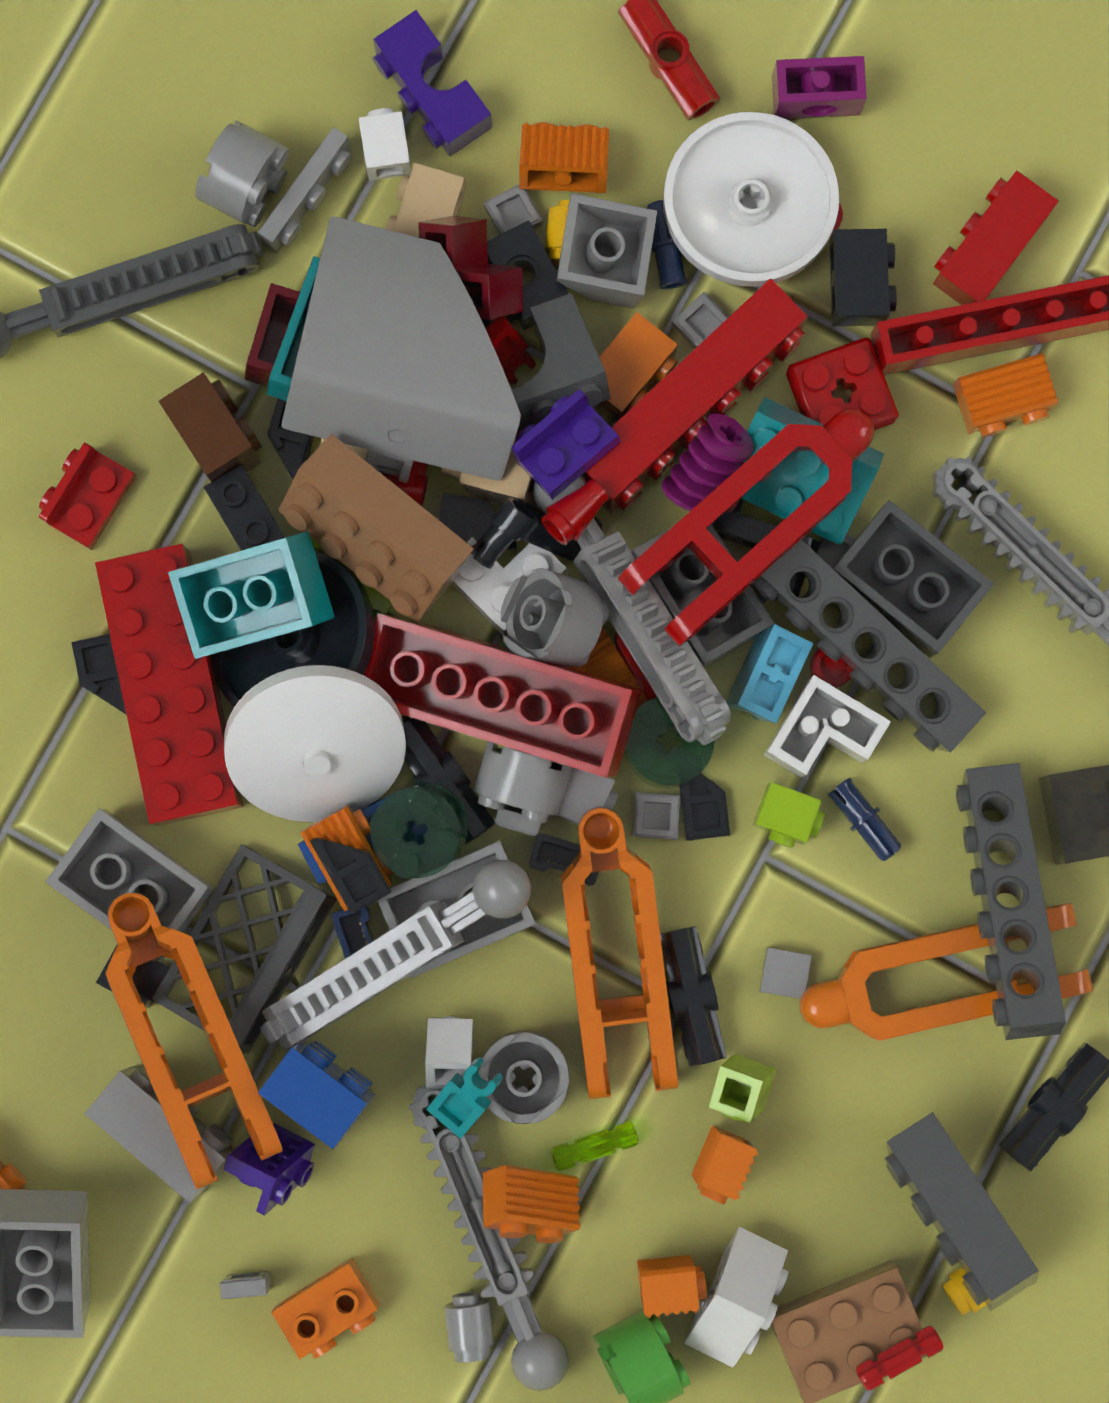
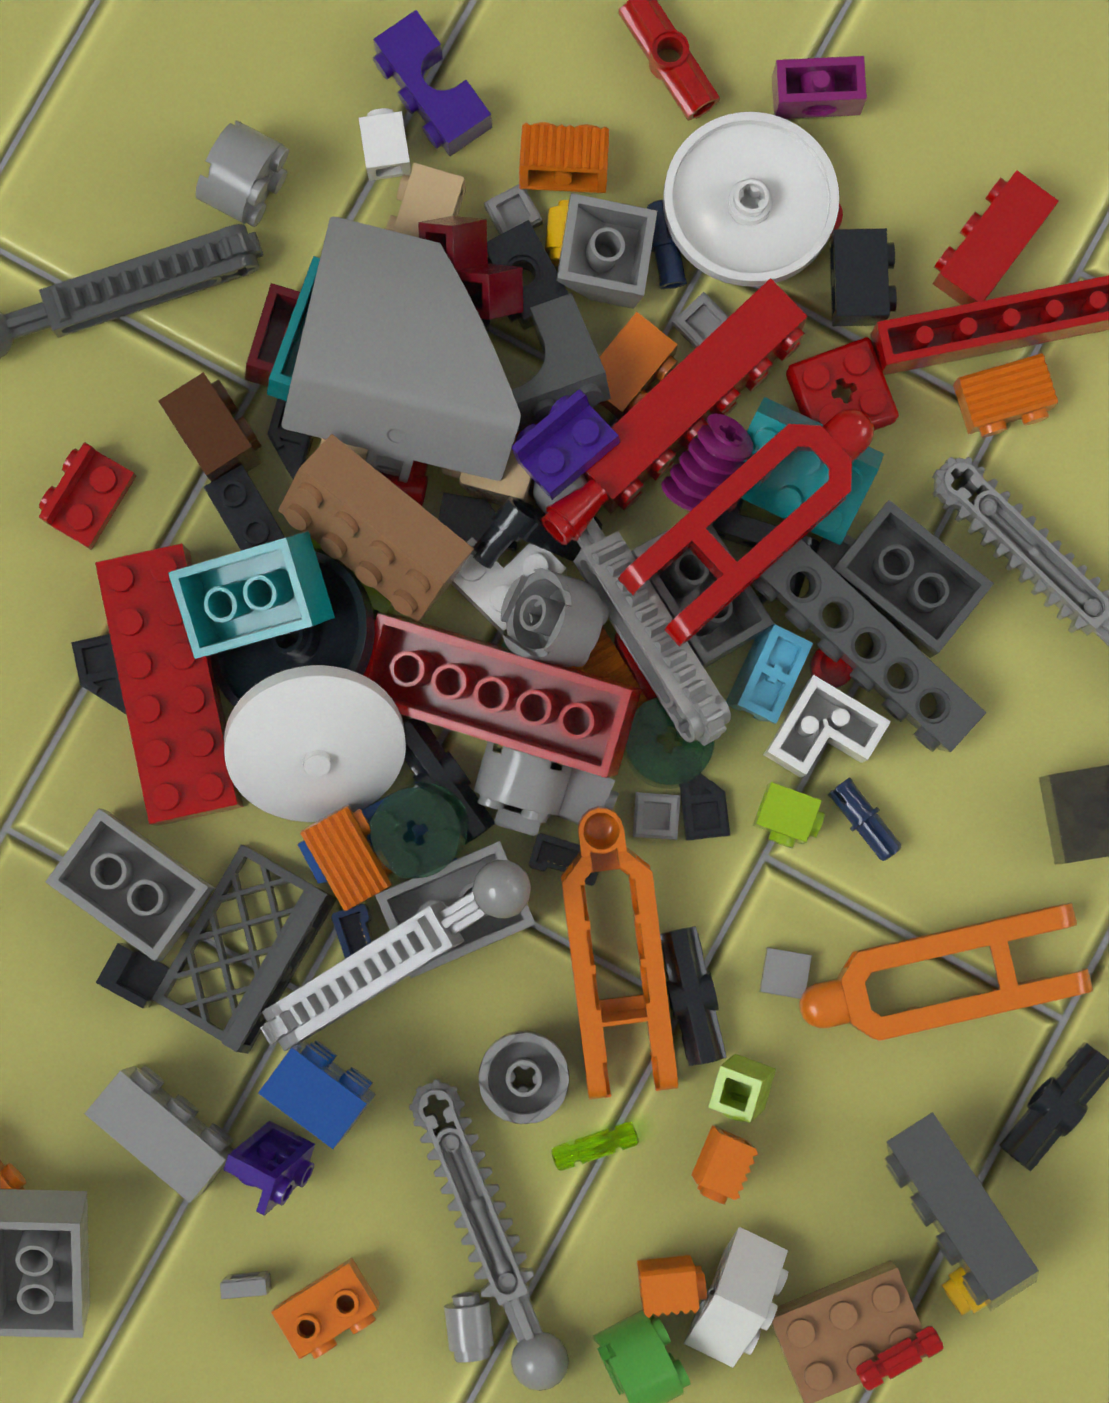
orange piece [105,892,283,1190] -> none
light grey plate [258,127,352,254] -> none
black tile [310,837,392,915] -> none
white brick [425,1016,473,1089] -> none
teal plate [426,1057,503,1139] -> none
orange brick [482,1165,581,1243] -> none
red plate [485,316,536,384] -> none
dark grey brick [956,763,1066,1040] -> none

